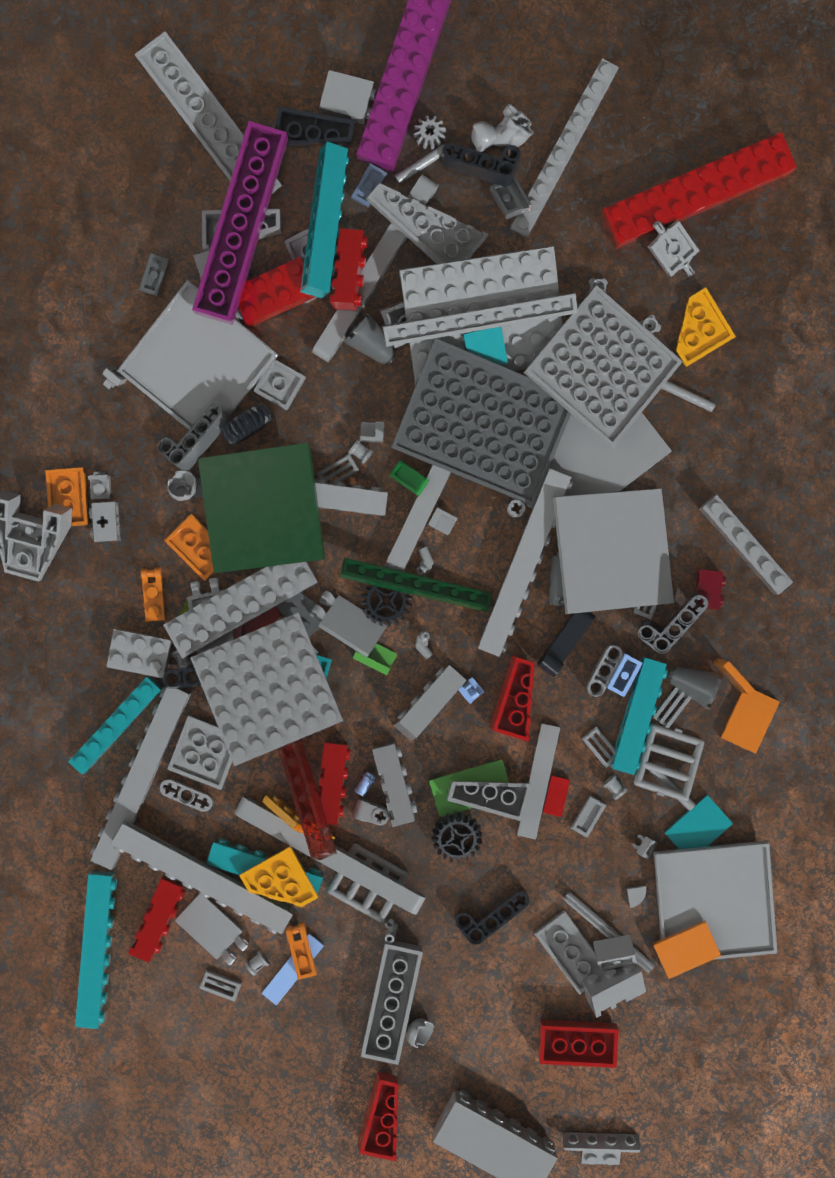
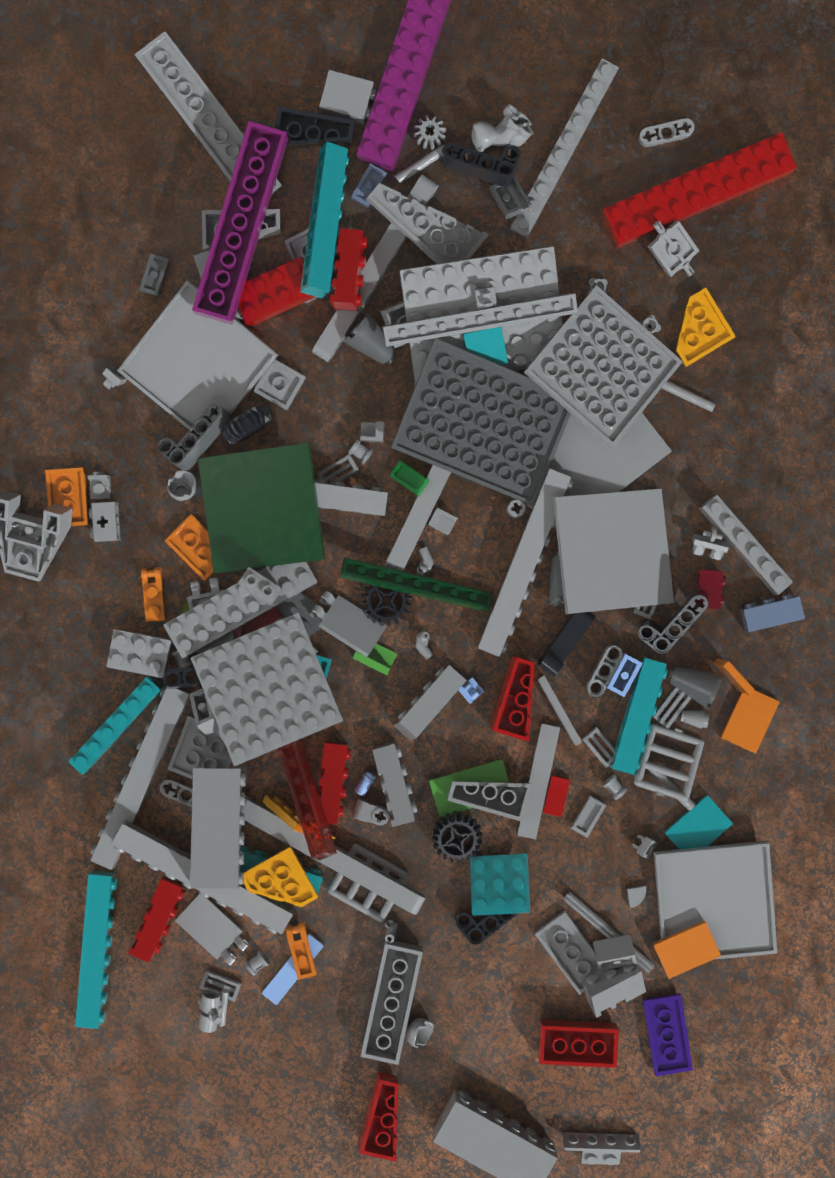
none -> light grey brick [189,688,219,735]
none -> light grey brick [190,768,246,888]
none -> light grey pin [198,989,229,1033]
none -> light grey brick [238,567,282,607]
none -> teal plate [470,854,531,916]
none -> light grey tile [474,286,497,310]
none -> light grey tile [537,674,582,746]
none -> light grey beam [639,118,695,147]
none -> dark purple plate [642,993,693,1076]
none -> light grey cone [681,710,710,729]
none -> light grey hips [692,527,729,560]
none -> sand blue brick [740,593,805,632]

